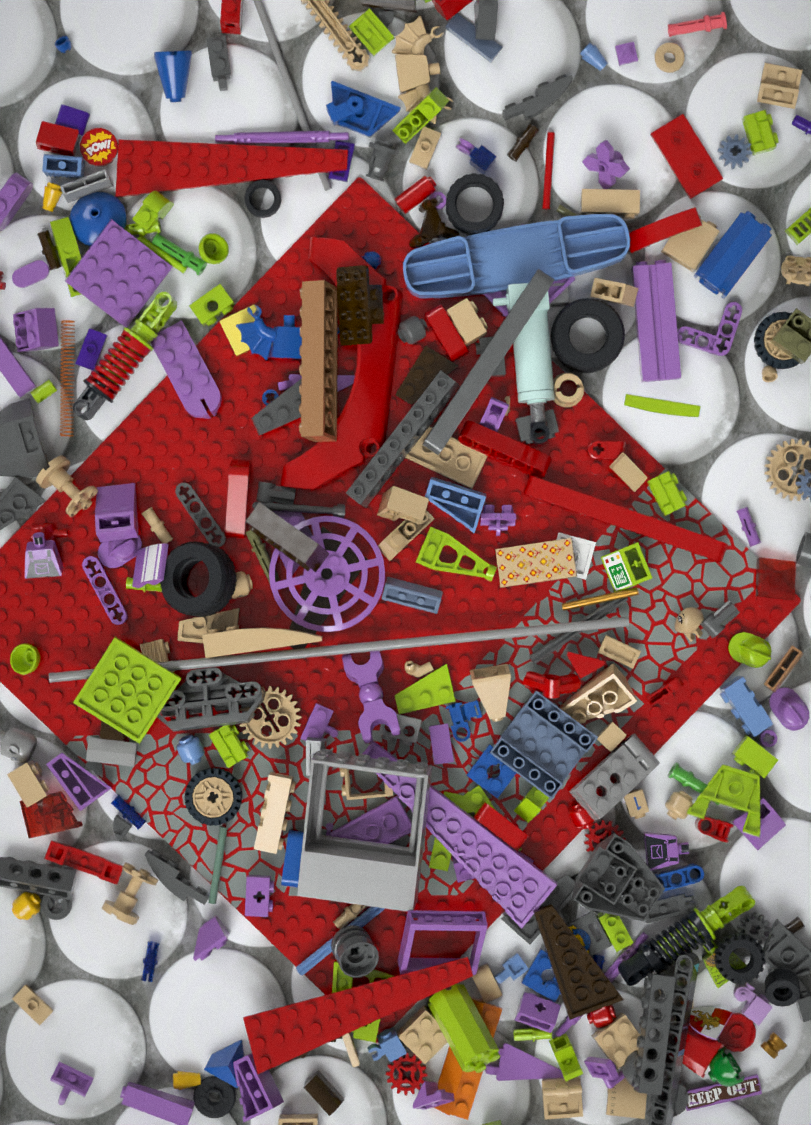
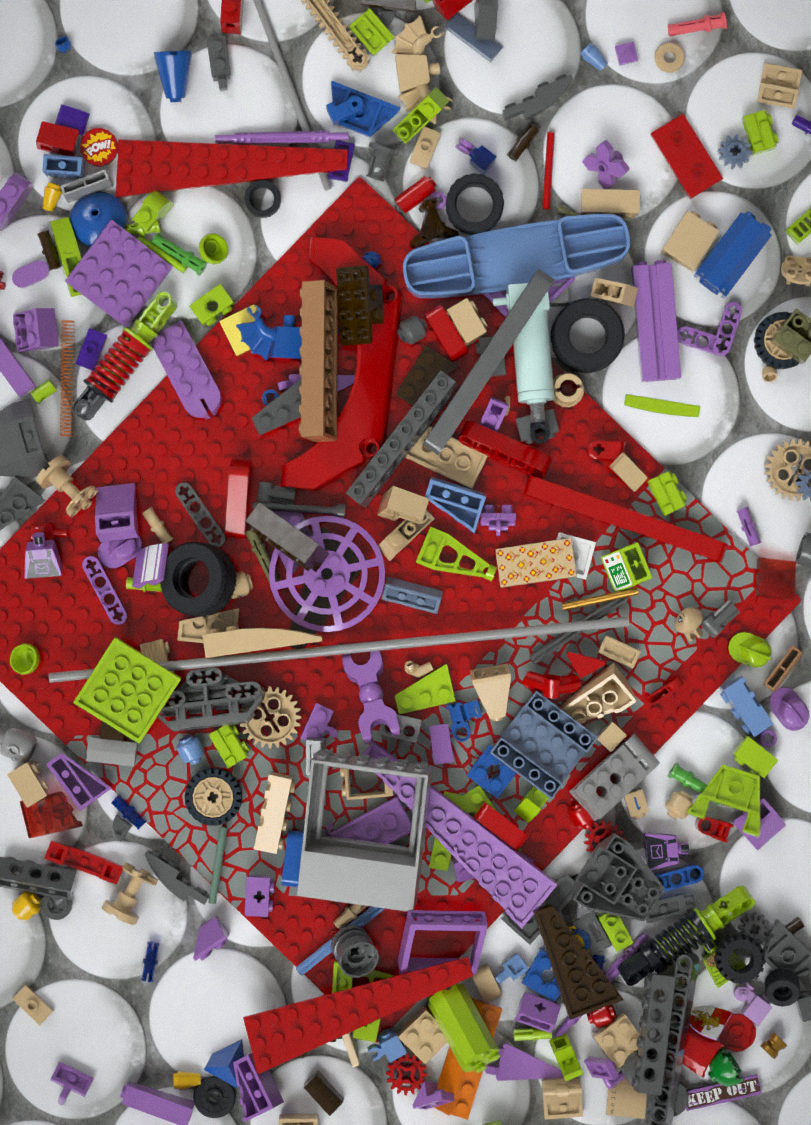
red slope [629,207,703,253] -> none

